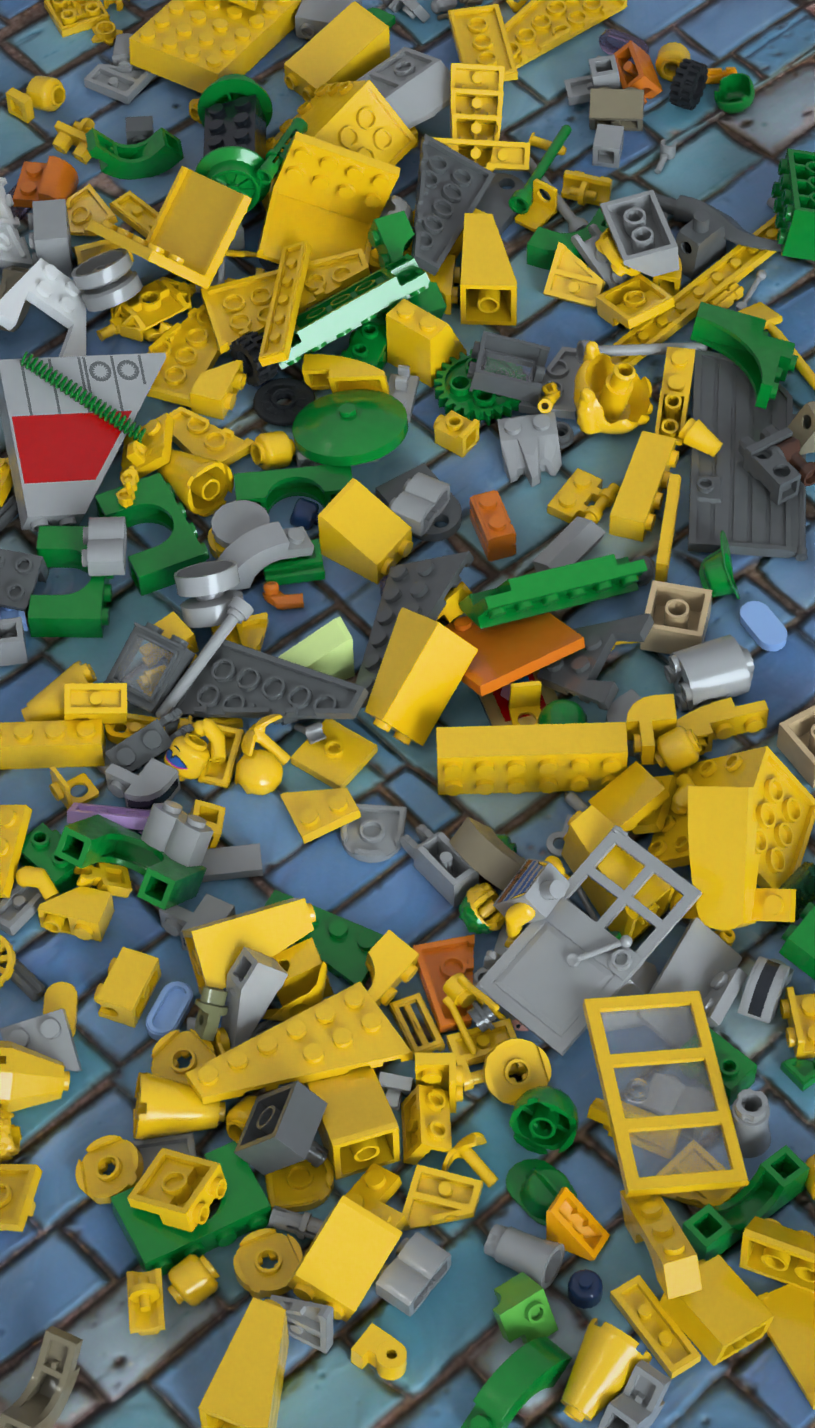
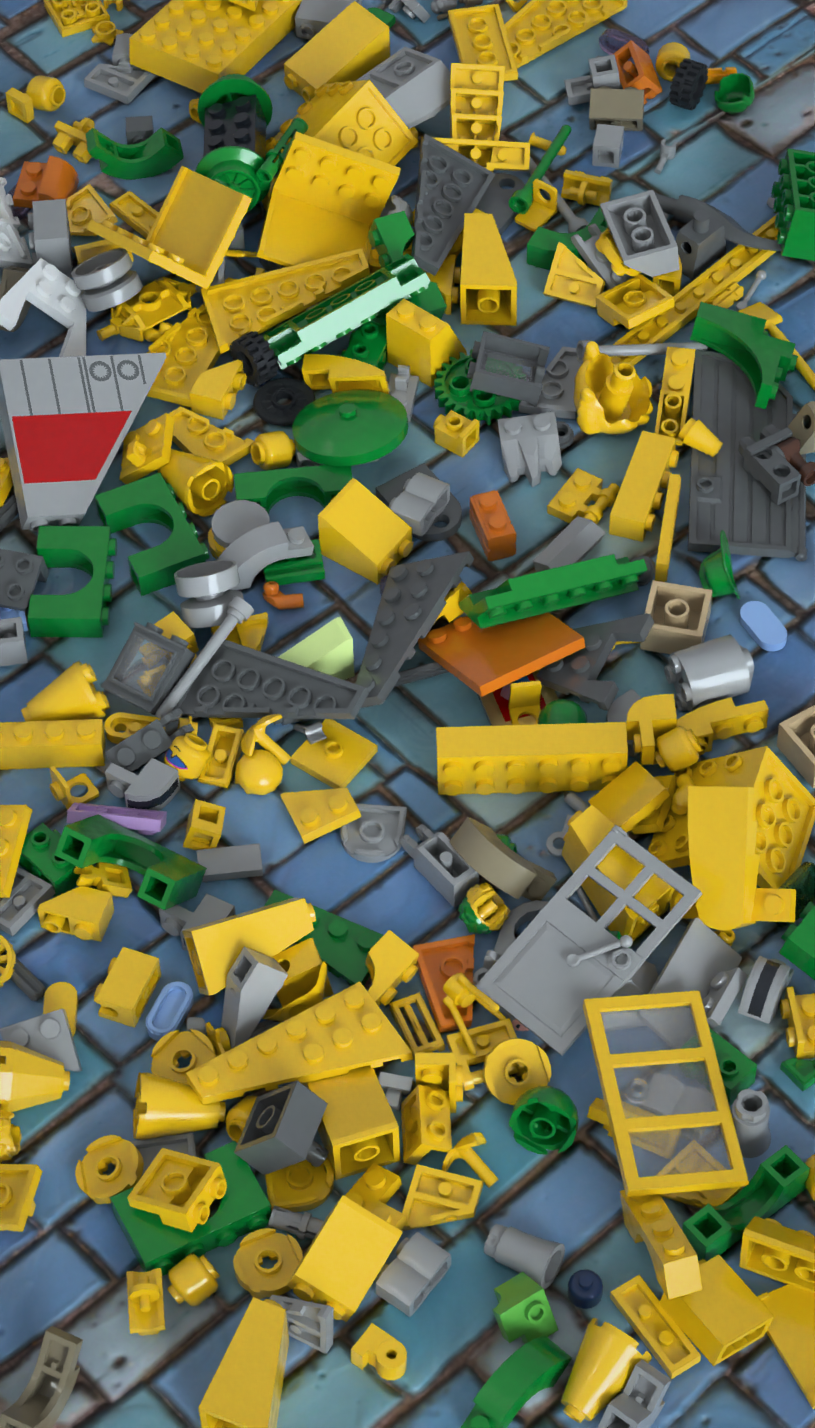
yellow arm [16,866,59,901] -> none
green piece [21,351,146,443] -> none
yellow panel [64,683,127,724] -> none
light grey brick [82,516,127,576] -> none
yellow piece [116,465,139,508] -> none
light grey brick [141,800,214,867] -> none
yellow arm [194,718,226,762] -> none
olive piece [194,986,229,1041] -> none
yellow tile [258,241,312,367] -> none
dark blue piece [290,498,319,531] -> none
yellow slope [364,607,478,746] -> none
dark grey plate [467,1001,497,1033] -> none
torso [493,855,570,948] -> none
green piece [506,1159,578,1226] -> none
yellow arm [538,382,561,413] -> none
light orange slope [546,1187,610,1261] -> none

